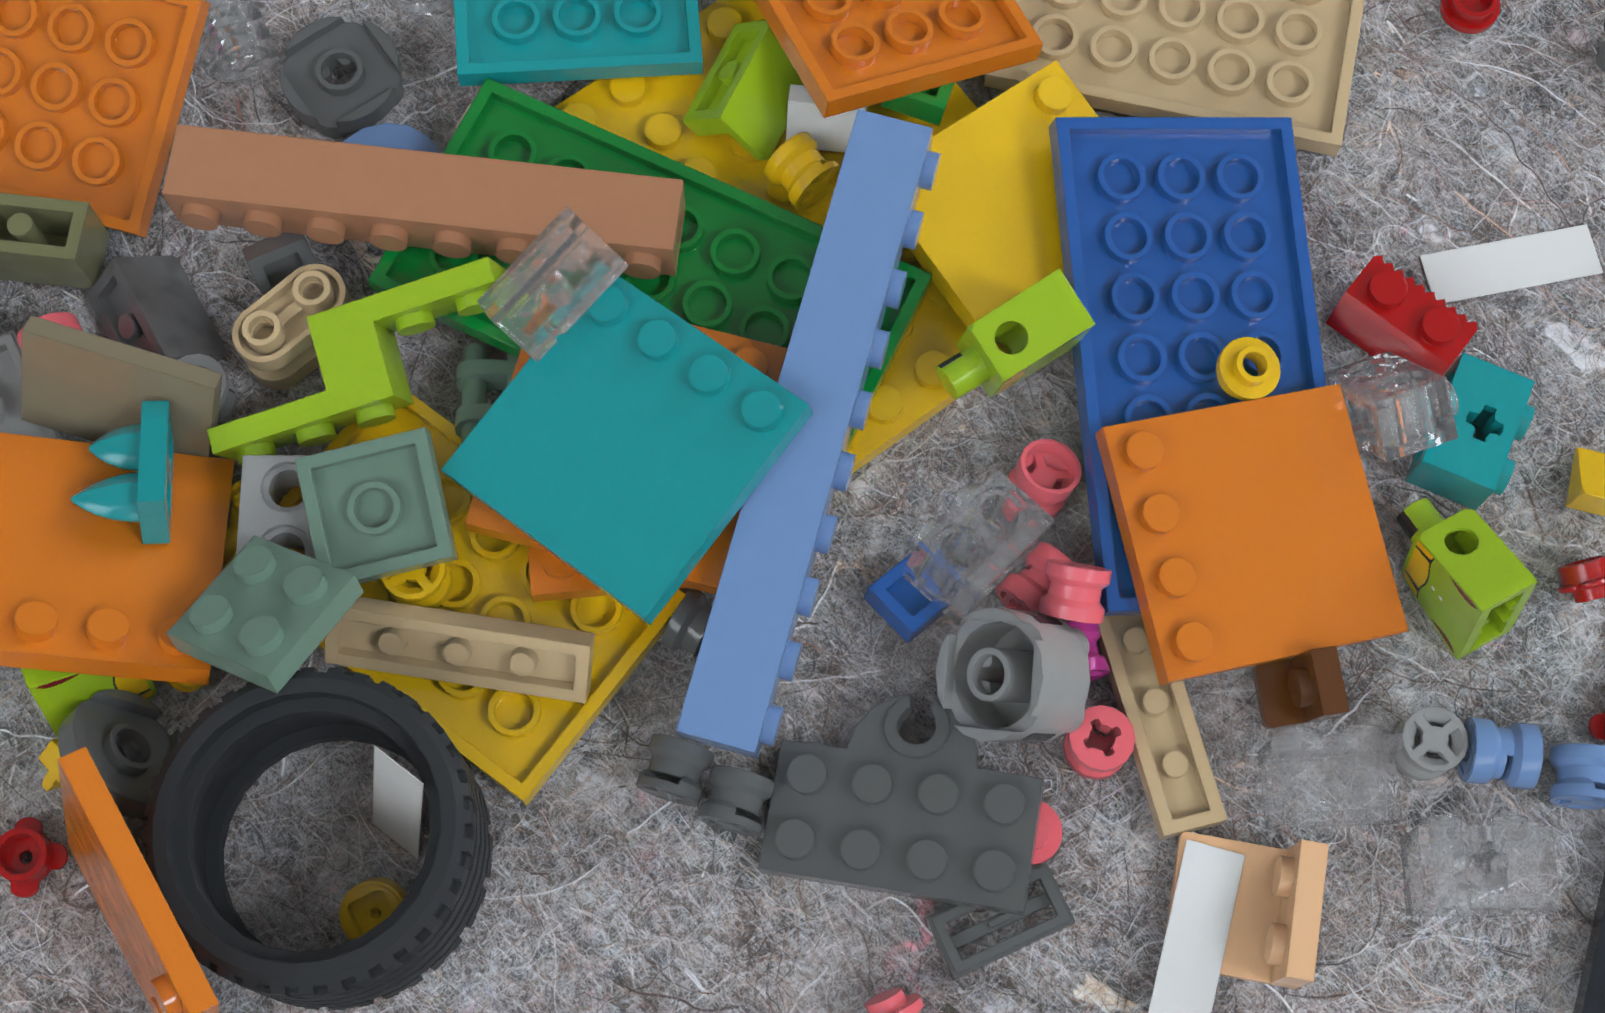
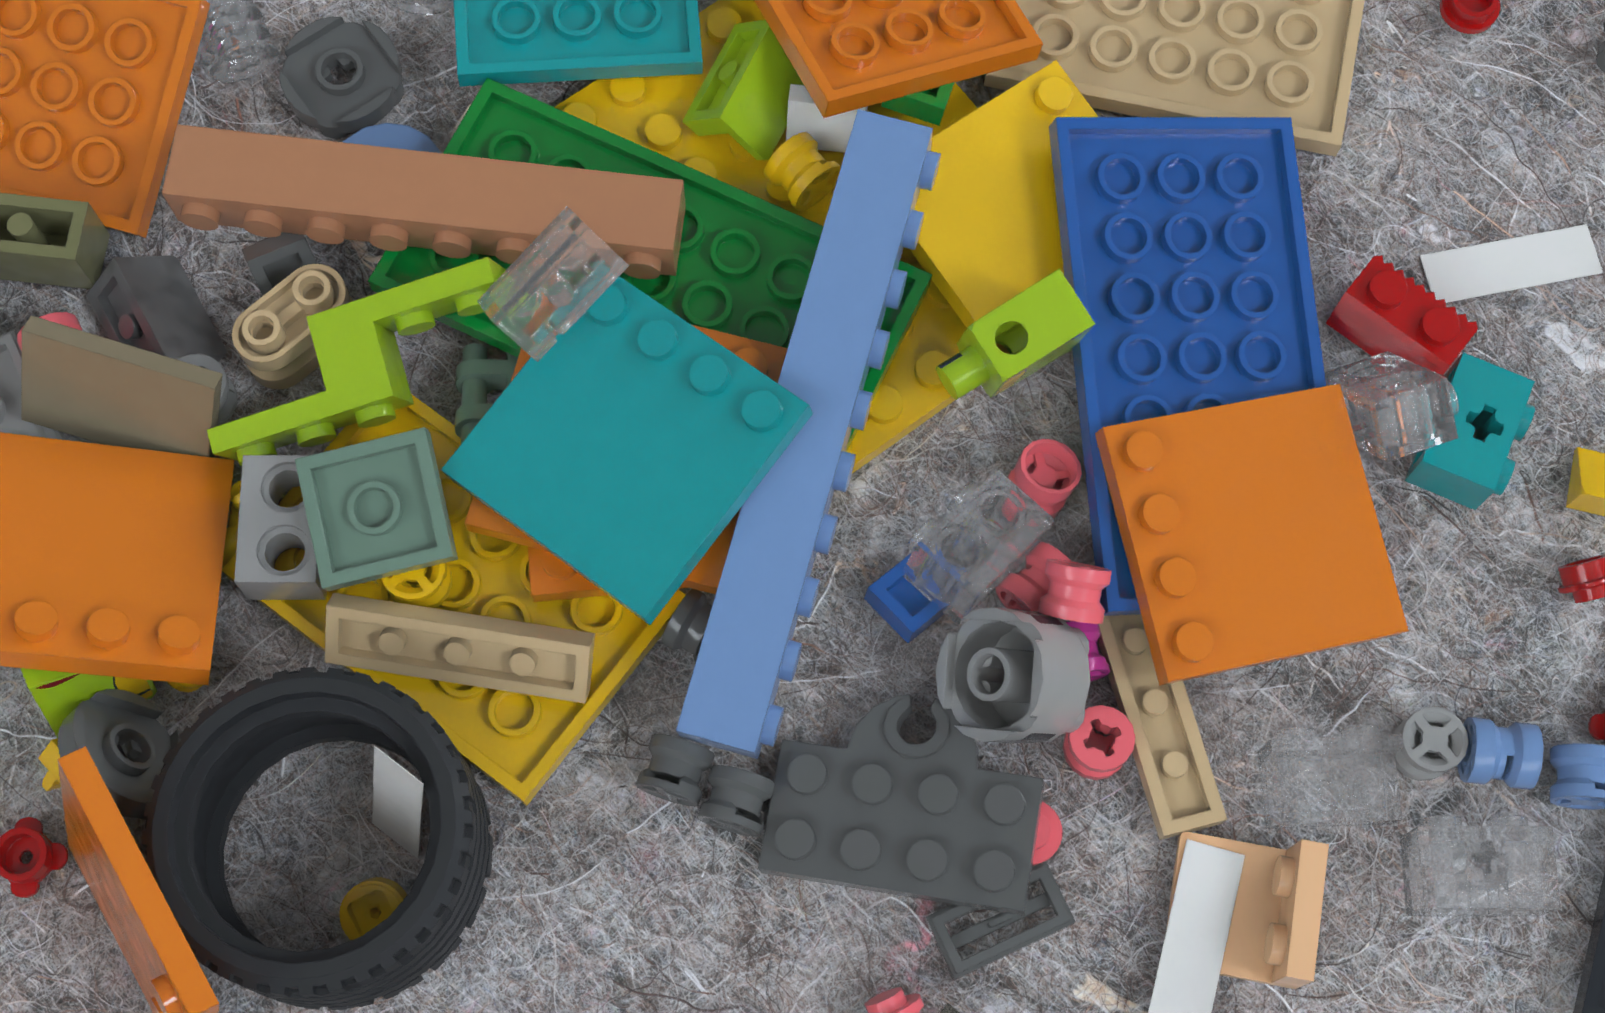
teal tile [71,401,175,544] -> none
sand green plate [166,535,364,694] -> none
yellow plate [1216,337,1281,401] -> none
reddish brown bracket [1252,646,1350,729] -> none
lime torso [1396,498,1538,660] -> none

